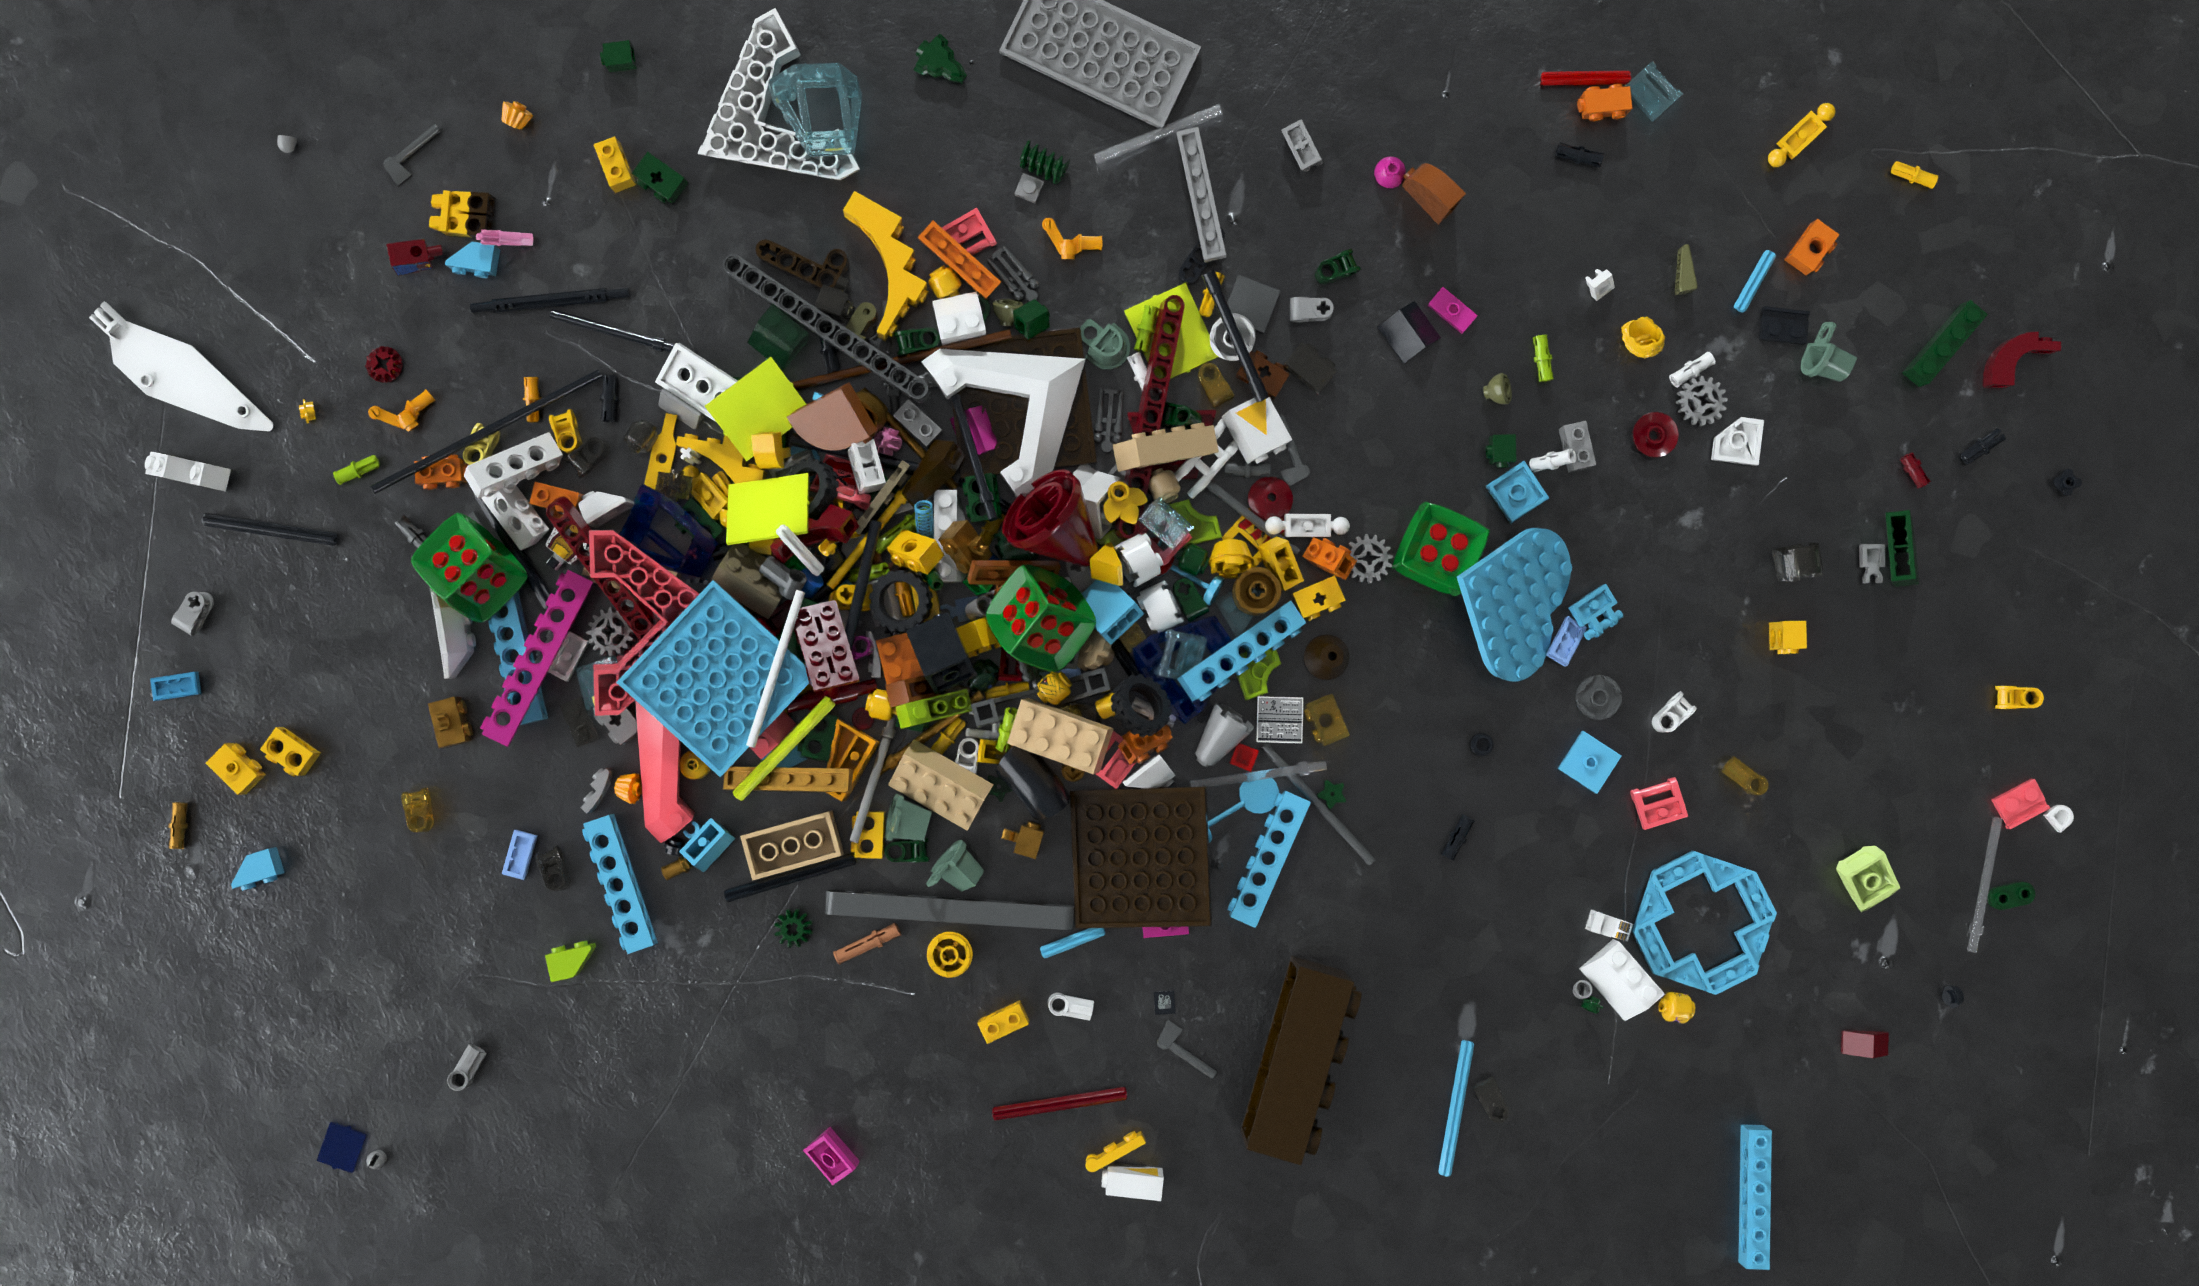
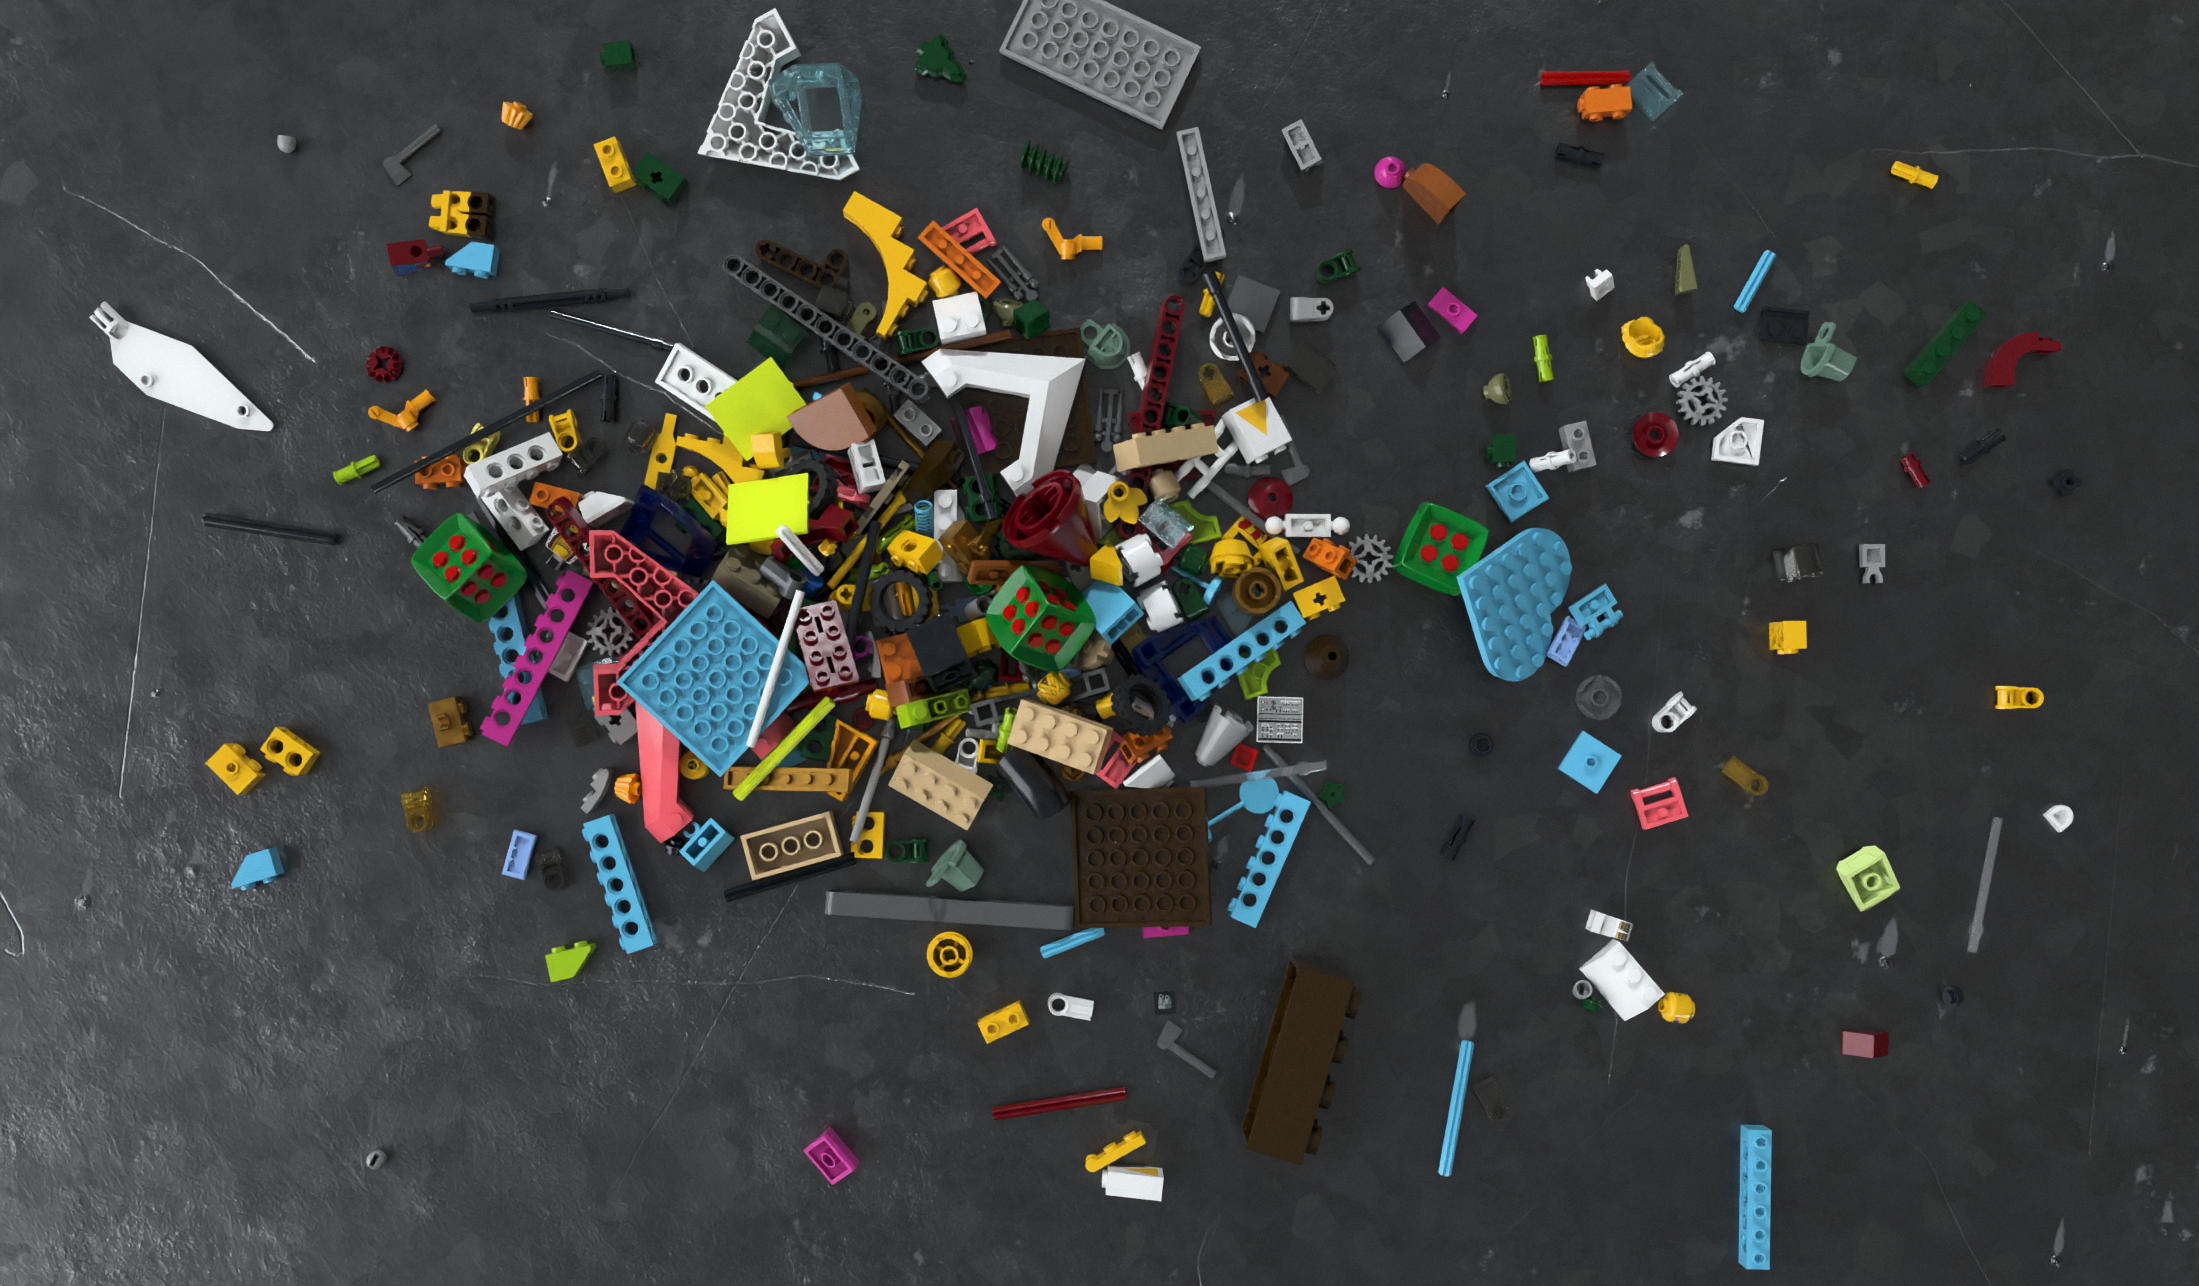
white arch [145,452,231,492] -> none
dark azure plate [150,672,201,701] -> none
pearl gold pin [168,802,188,849] -> none
light grey piece [171,592,214,636] -> none
yellow plate [299,399,316,423] -> none
clear blue piece [317,1122,367,1173] -> none
white wedge [430,588,476,679] -> none
light grey piece [447,1044,487,1091] -> none
bright pink piece [476,229,533,246] -> none
light grey slope [658,389,704,430] -> none
pearl gold pin [661,856,692,880] -> none
white axle [680,447,701,465] -> none
dark green gear [774,909,813,948] -> none
nougat pin [833,922,901,965] -> none
bright pink gear [874,427,902,456] -> none
sand green container [885,794,932,841] -> none
pearl gold brick [1001,821,1045,859] -> none
light grey plate [1014,173,1044,204] -> none
clear piece [1093,104,1223,165] -> none
neon yellow piece [1124,283,1218,379] -> none
lime pin [1134,305,1159,353] -> none
clear light blue plate [1156,629,1207,679] -> none
clear yellow brick [1303,693,1350,746] -> none
medium azure plate [1632,851,1777,995] -> none
yellow plate [1768,103,1836,167] -> none
orange brick [1784,219,1840,275] -> none
dark green brick [1885,510,1919,587] -> none
dark green plate [1987,881,2035,910] -> none
coral plate [1991,779,2050,829] -> none

